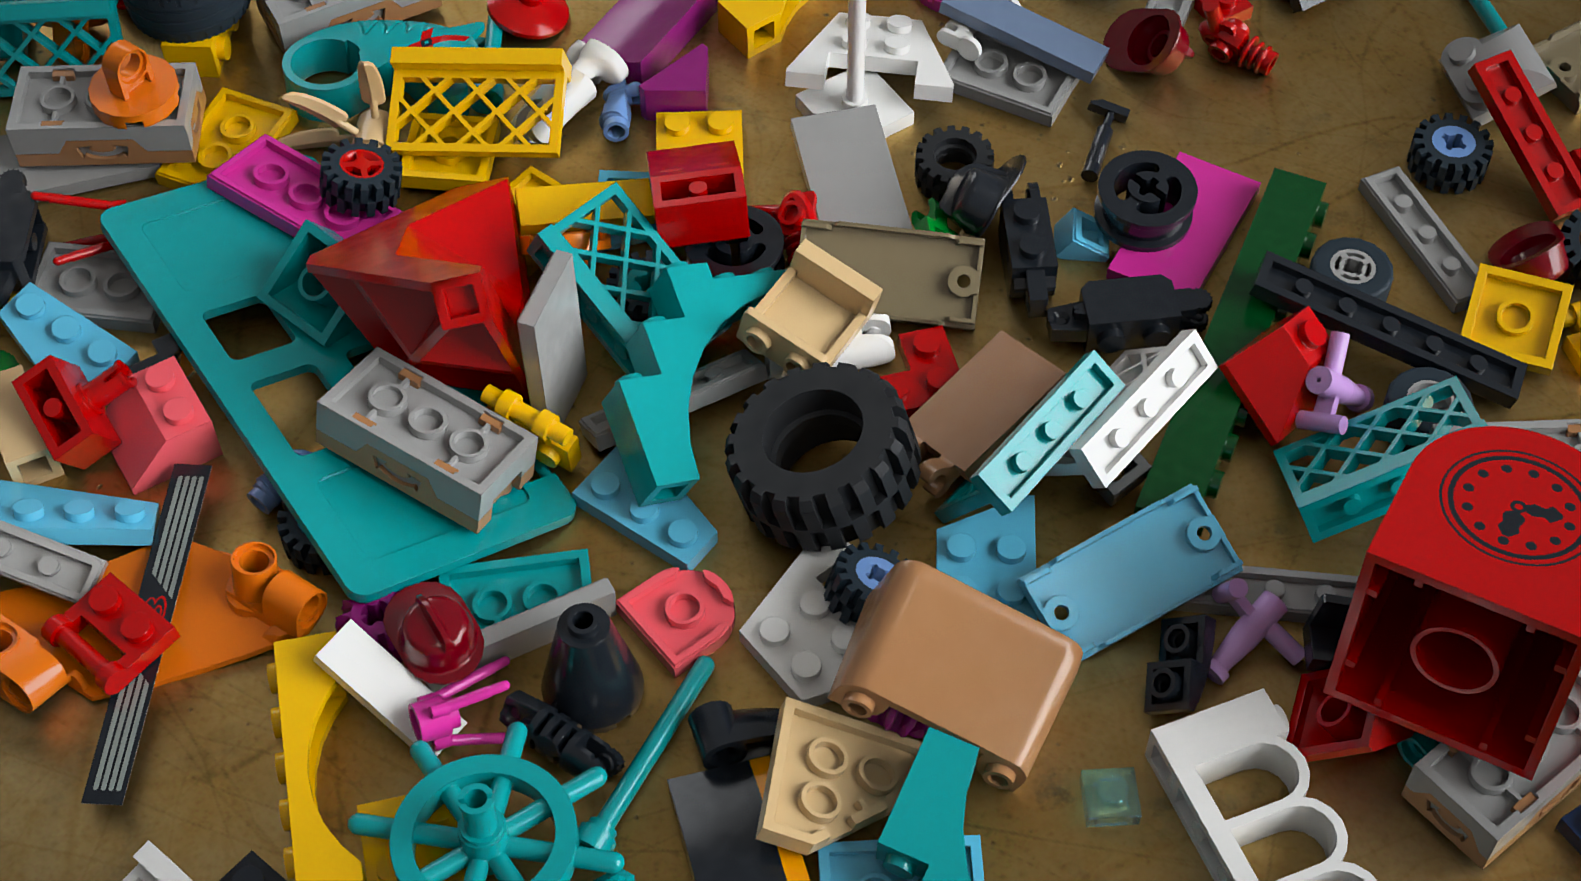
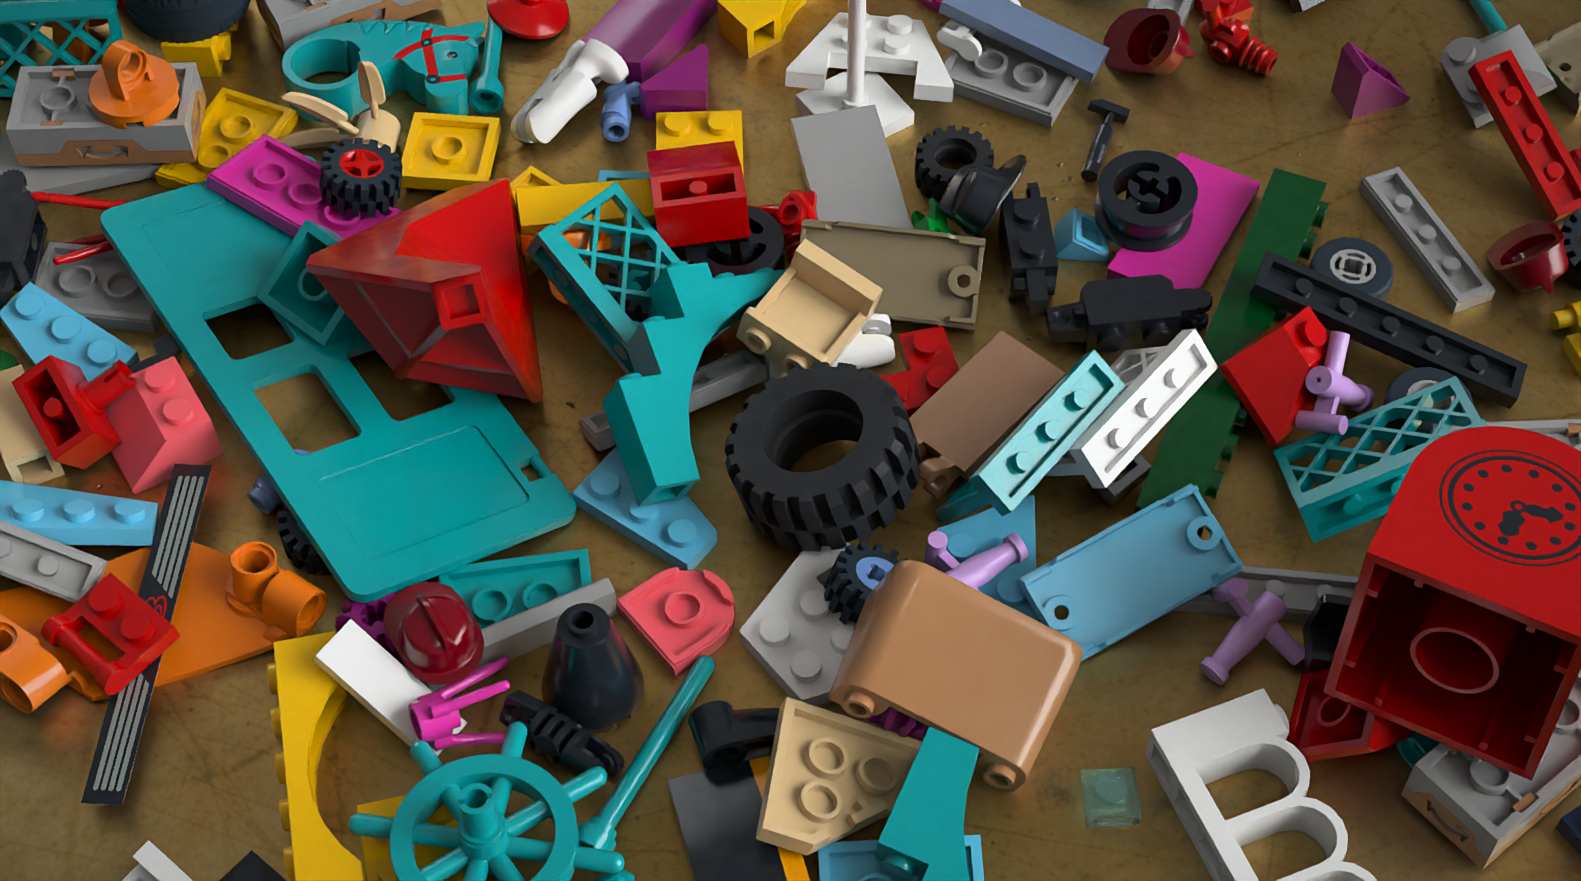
light grey piece [316,347,538,534] -> none
yellow fence [386,47,572,158] -> none
yellow plate [480,384,582,472] -> none
light grey tile [517,249,588,423] -> none
black slope [1144,614,1216,715] -> none
black wheel [1407,113,1494,195] -> none
yellow plate [1461,263,1574,376] -> none
none -> lavender piece [923,531,1029,591]
none -> magenta slope [1331,41,1411,119]

